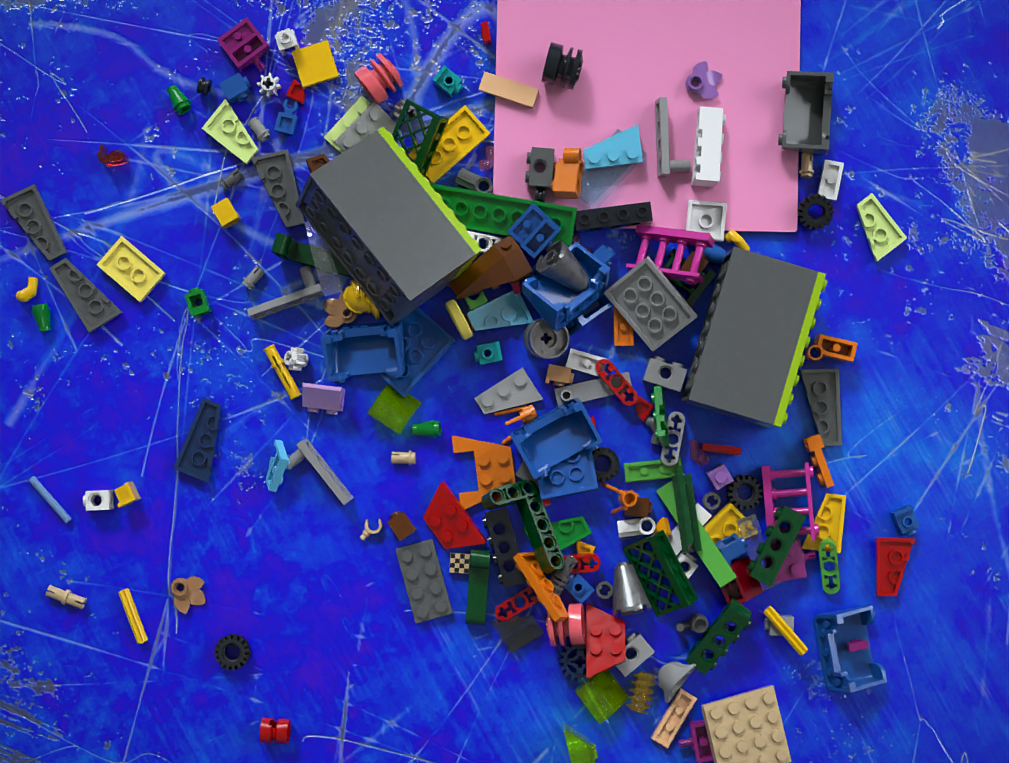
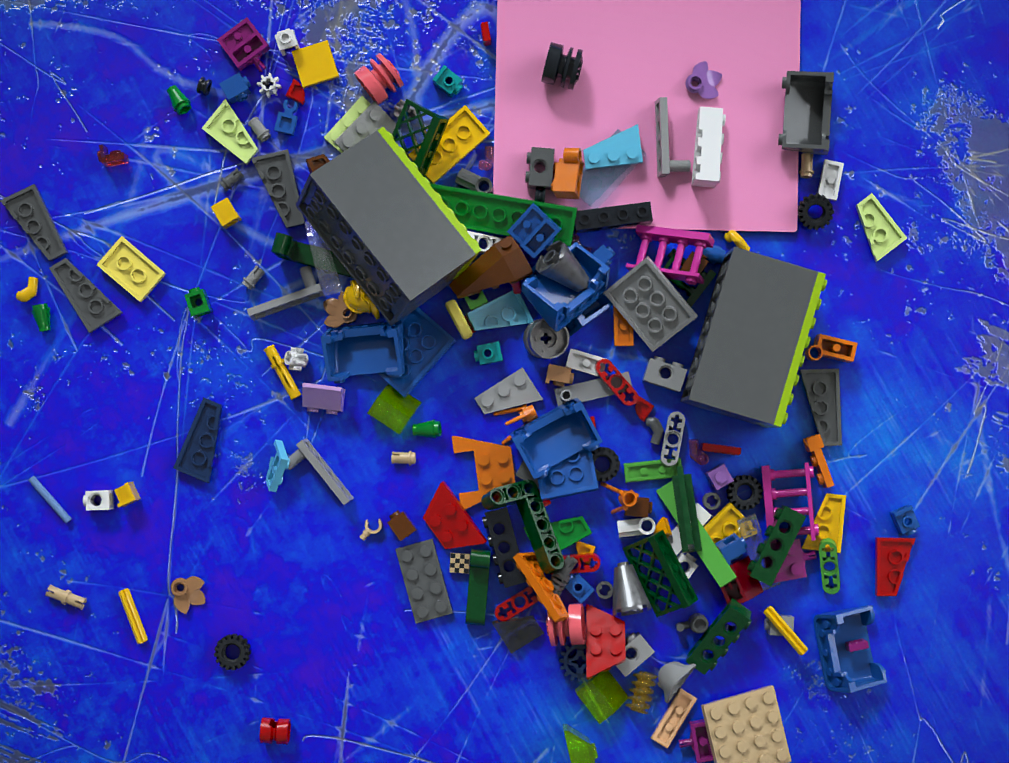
light nougat tile [478,71,539,109] -> none
green wing [651,386,670,447] -> none
white tile [686,200,727,242] -> none

